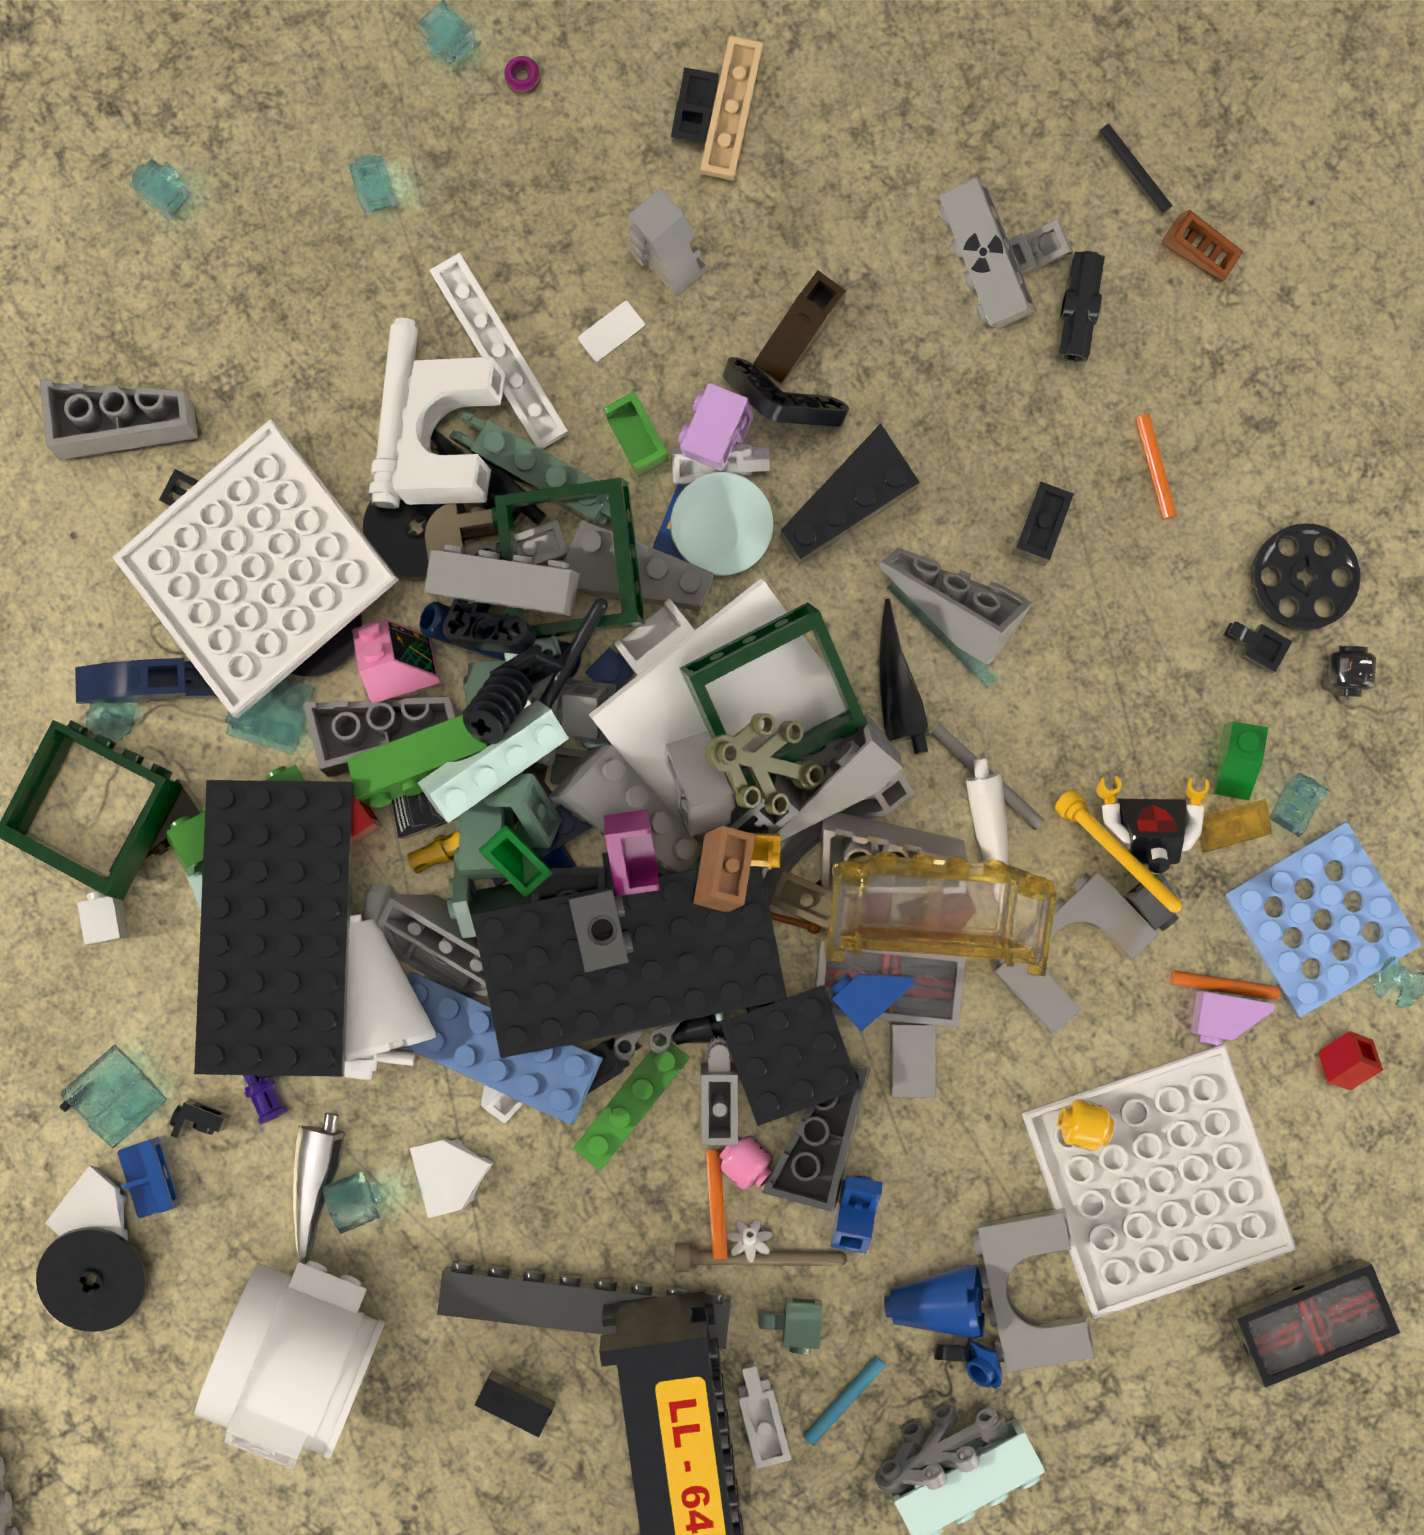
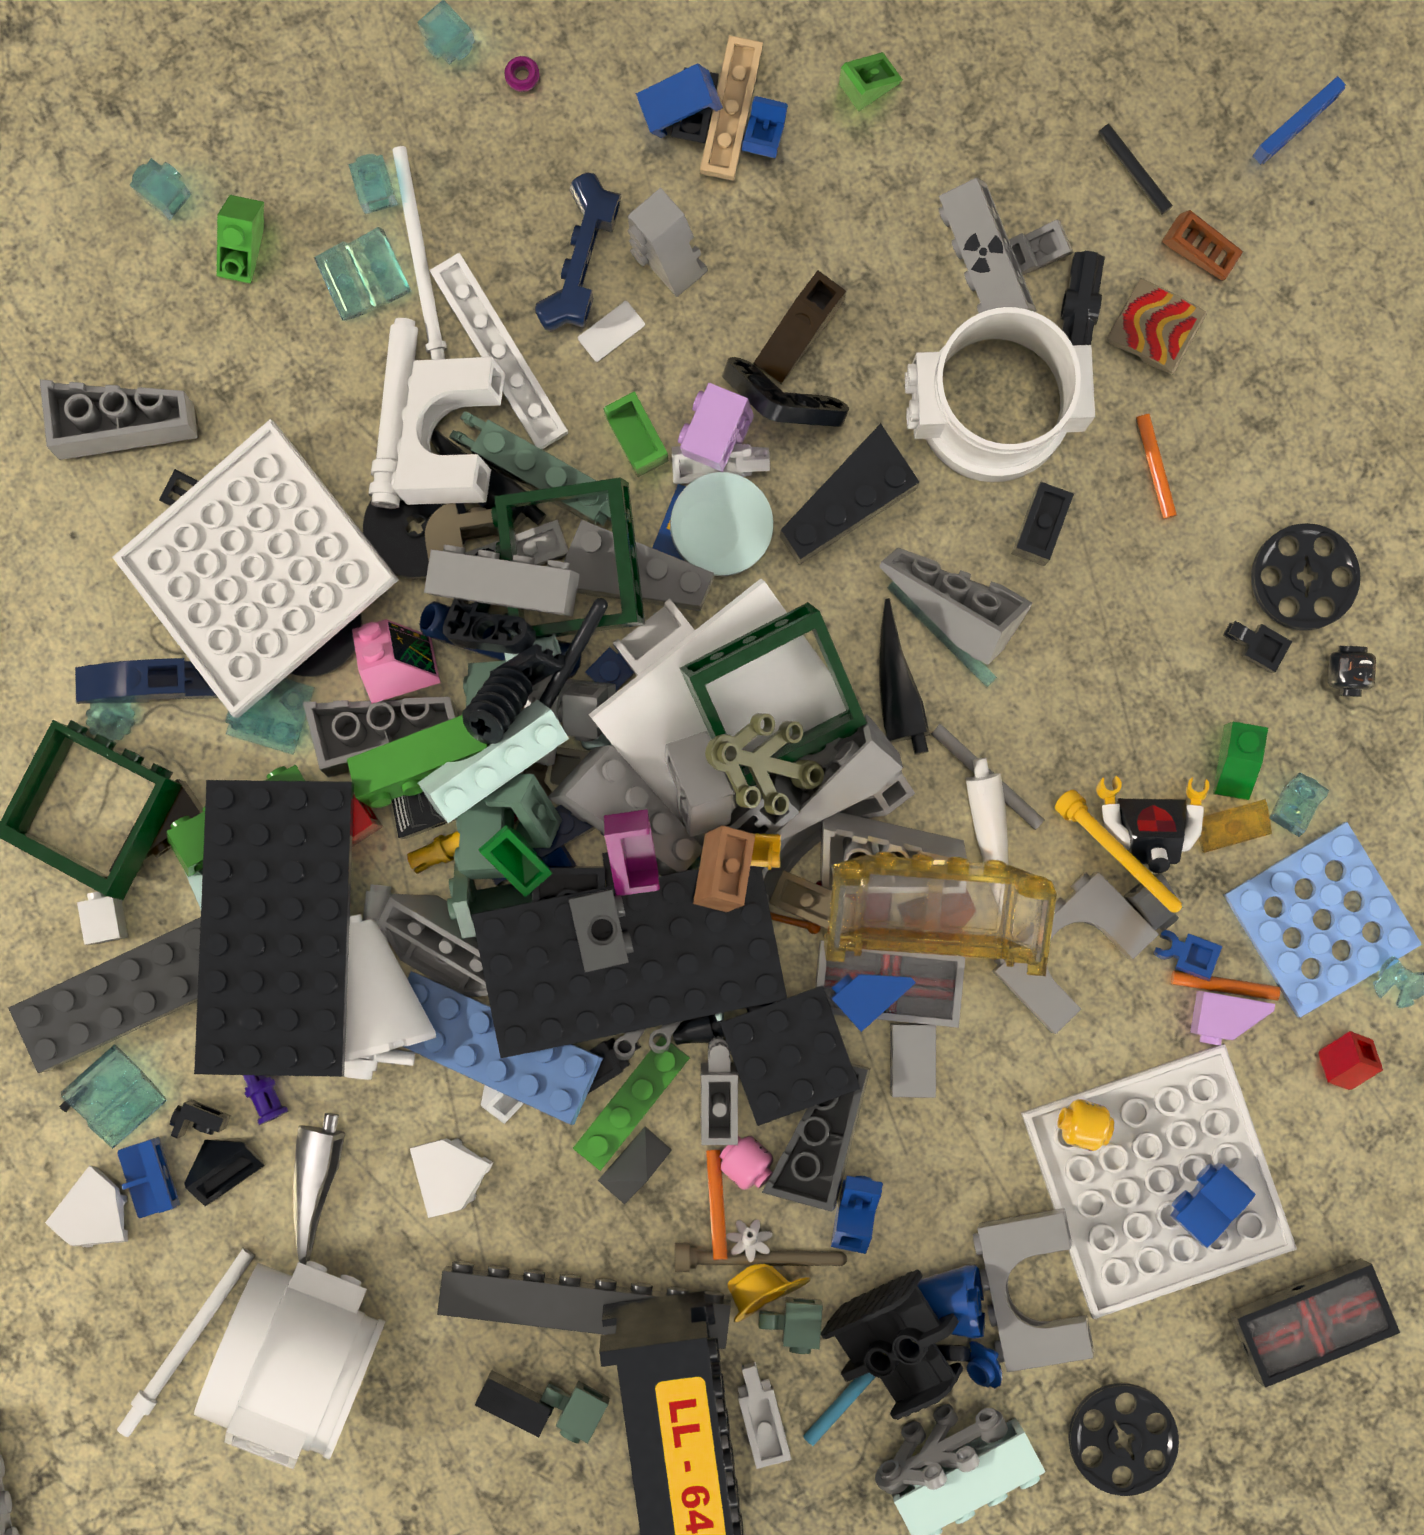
black piece [36,1227,146,1332] -> none
clear light blue brick [322,1171,382,1234] -> none
none -> dark grey brick [8,917,201,1073]
none -> white bar [117,1248,255,1437]
none -> black slope [184,1140,264,1206]
none -> bright green slope [217,195,264,284]
none -> clear light blue slope [314,227,412,321]
none -> white bar [392,146,447,360]
none -> dark blue plate [535,172,621,332]
none -> sand green brick [541,1381,610,1444]
none -> dark grey slope [598,1126,672,1205]
none -> blue panel [636,63,723,138]
none -> yellow piece [727,1264,811,1323]
none -> blue bracket [742,96,788,158]
none -> black piece [820,1270,963,1420]
none -> bright green slope [839,52,903,112]
none -> white cylinder [905,307,1095,482]
none -> black wedge [1068,1383,1179,1496]
none -> slope [1107,278,1207,375]
none -> blue plate [1154,930,1222,982]
none -> blue brick [1170,1162,1256,1248]
none -> blue tile [1253,76,1346,165]

